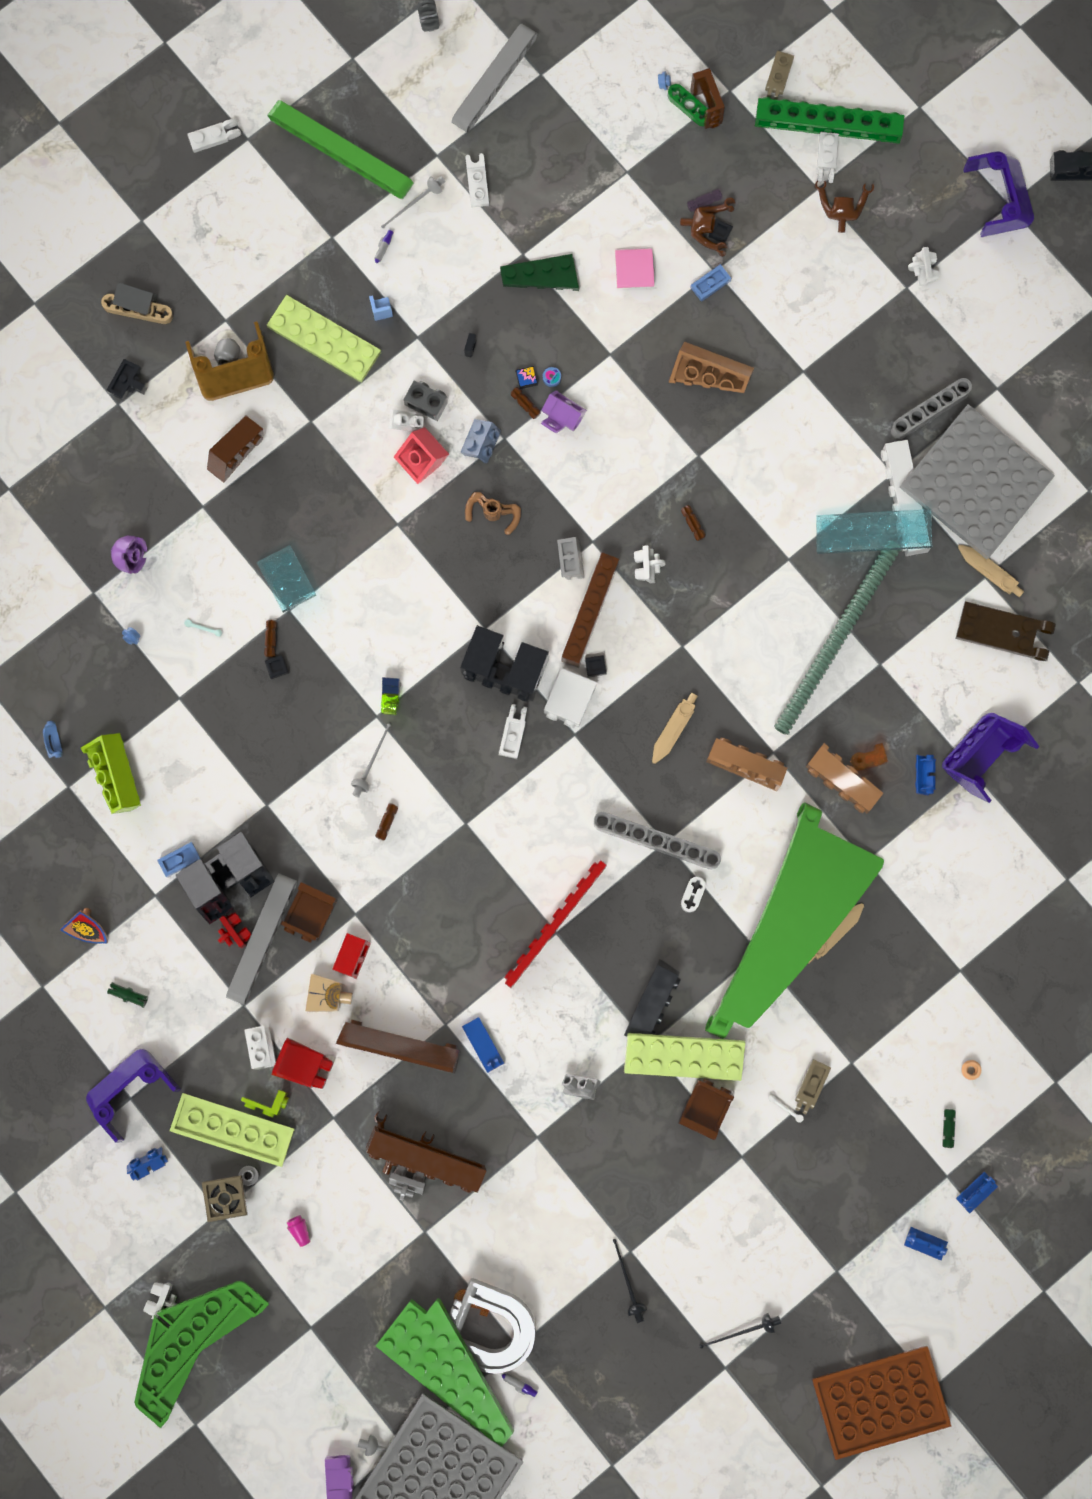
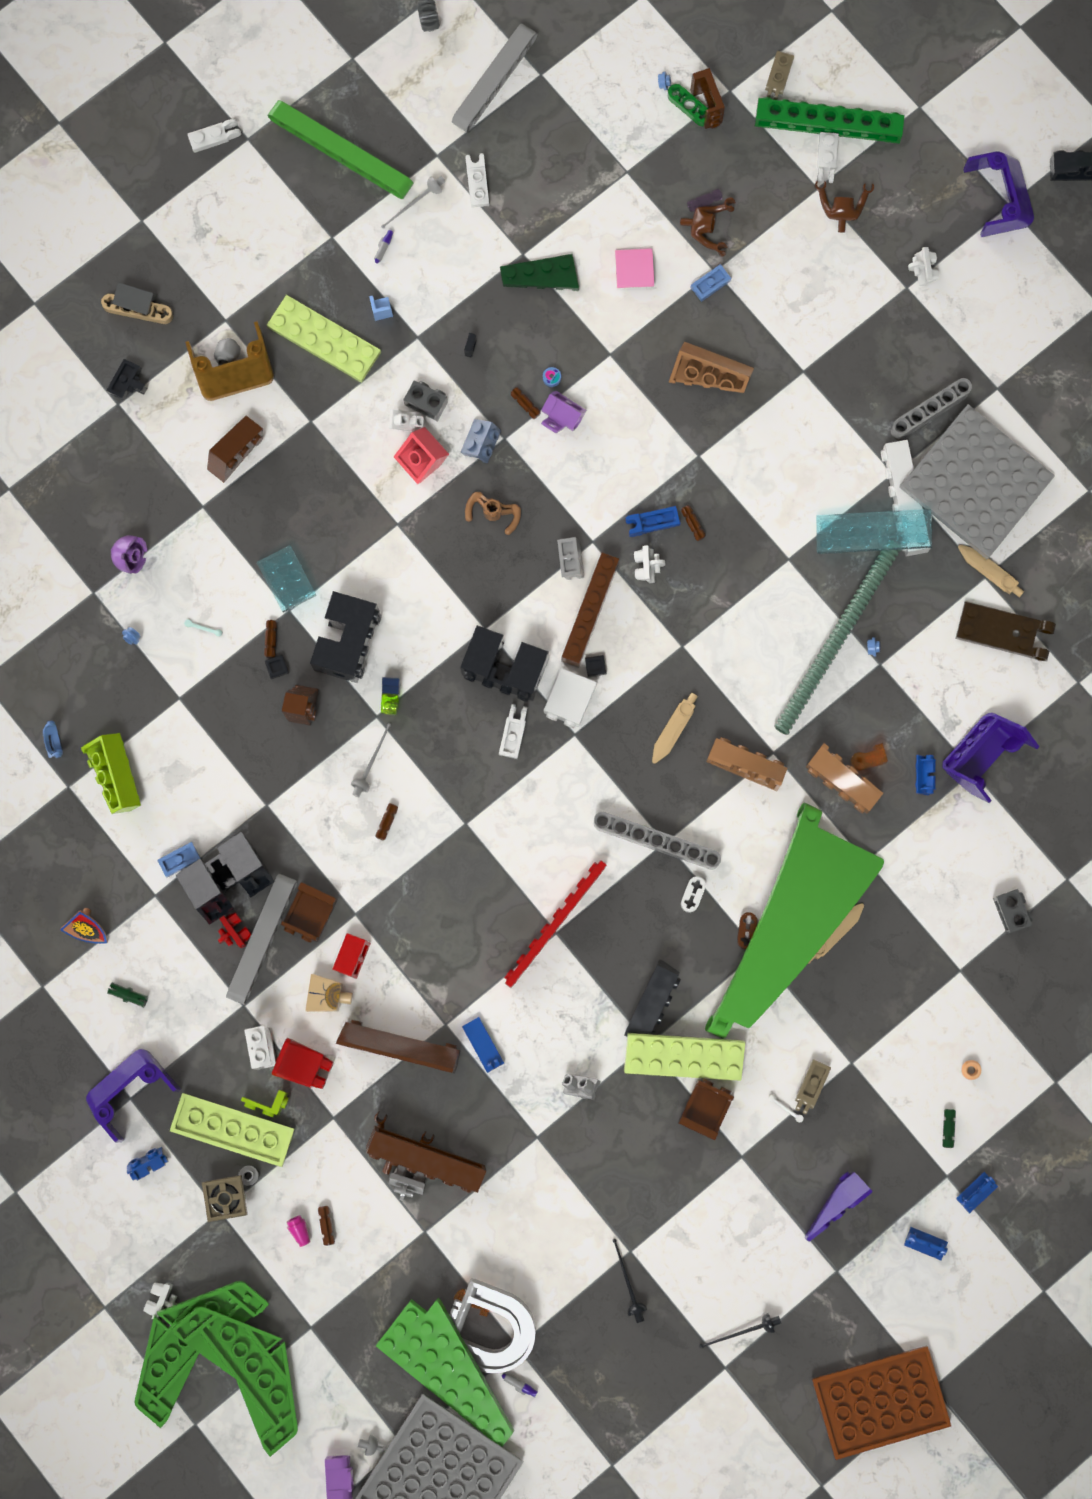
tile [515,366,538,389] -> none
black tile [708,219,733,243] -> none
none -> bright green wing [171,1306,298,1457]
none -> reddish brown wedge [282,685,319,726]
none -> black piece [310,591,382,683]
none -> reddish brown axle [318,1206,335,1246]
none -> blue plate [625,506,680,537]
none -> reddish brown beam [737,912,757,949]
none -> wedge [804,1171,873,1242]
none -> medium blue plate [867,637,880,656]
none -> dark grey brick [993,889,1033,934]

